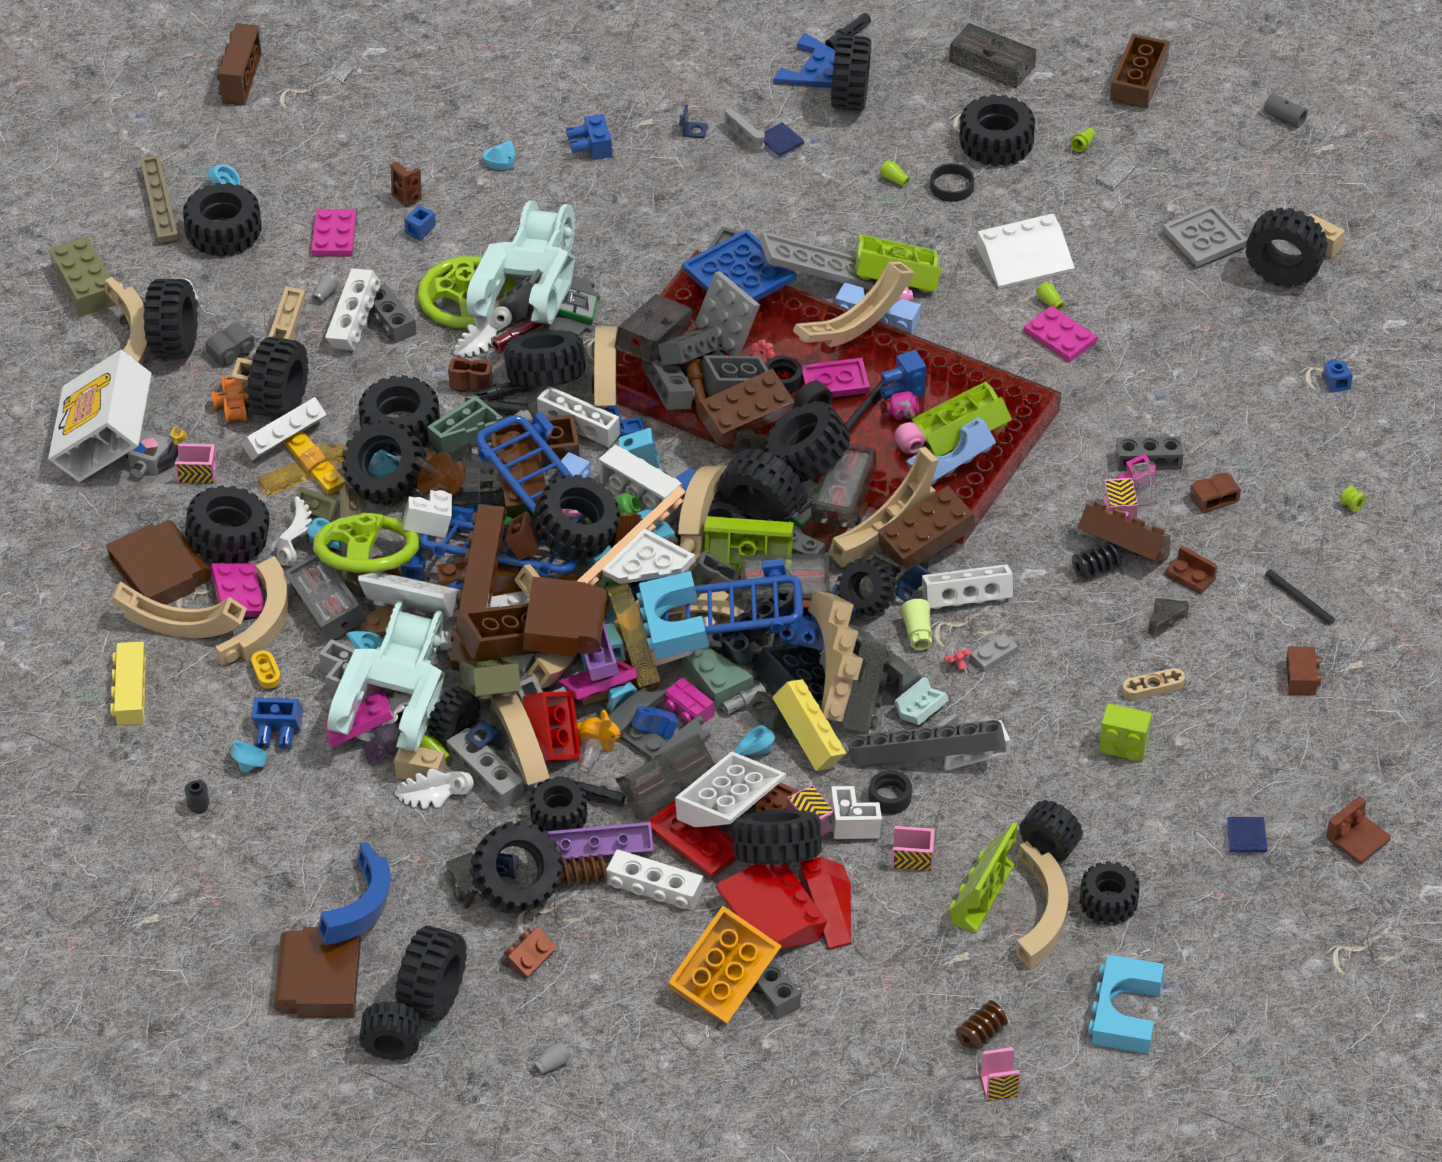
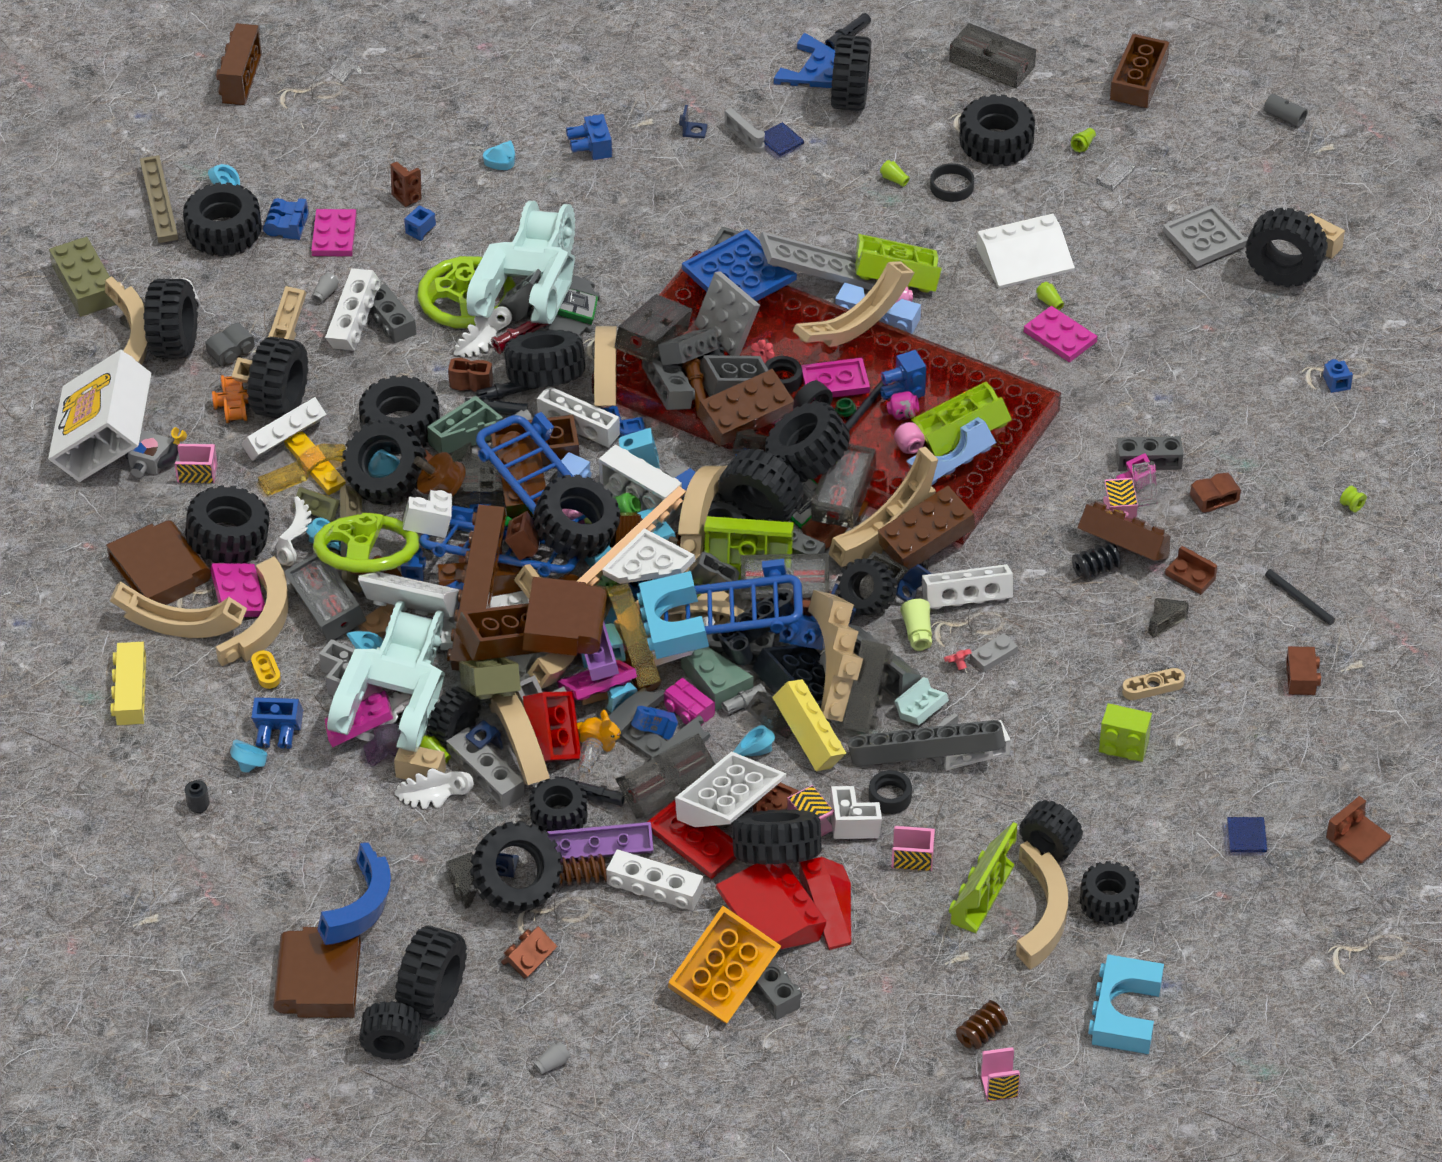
none -> blue legs [263,198,309,240]
none -> dark green plate [835,398,856,417]

